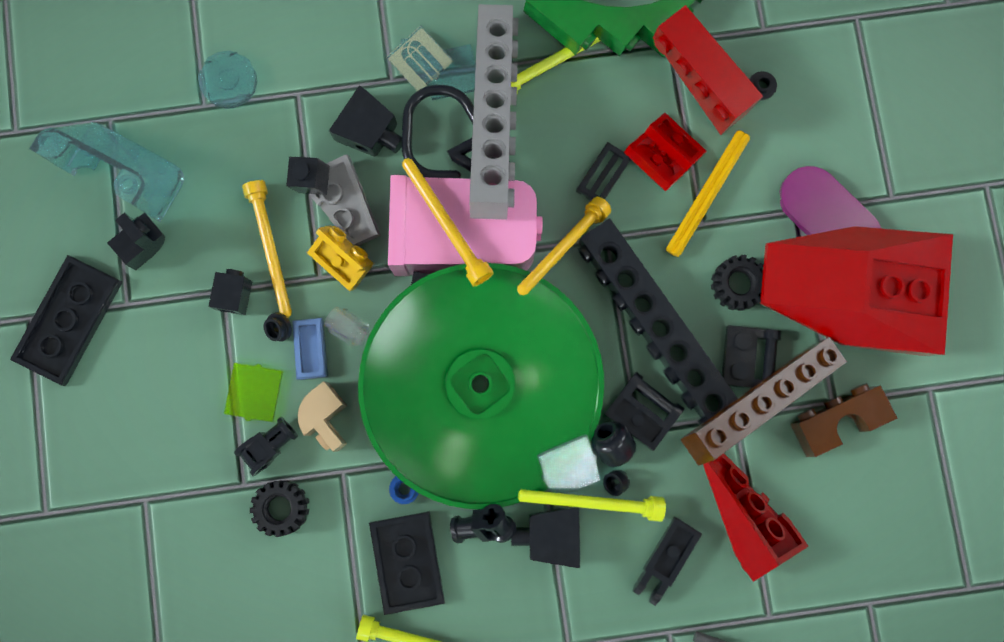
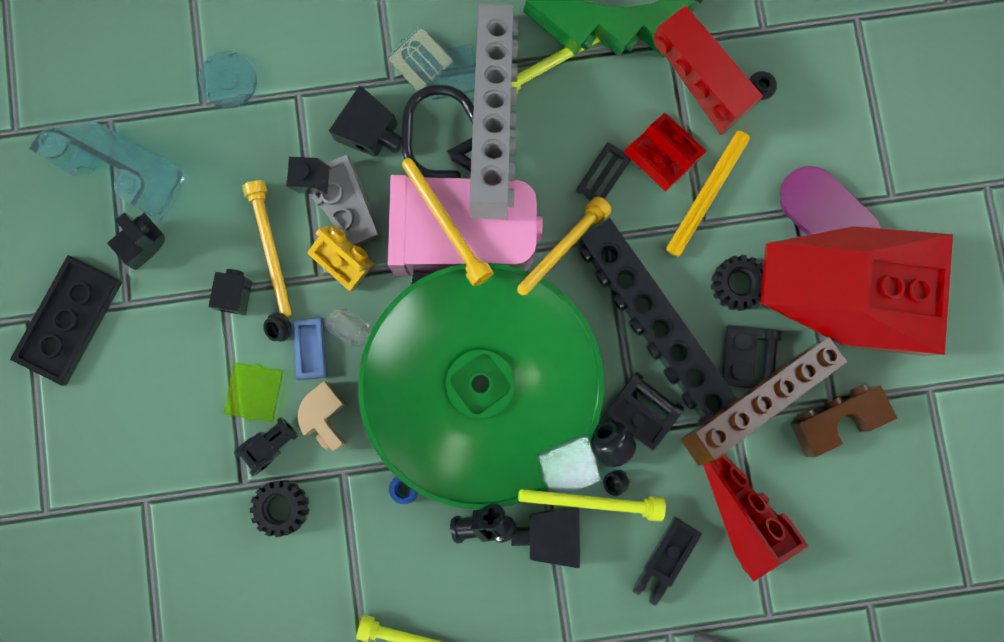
black tile [369,511,445,615] -> none

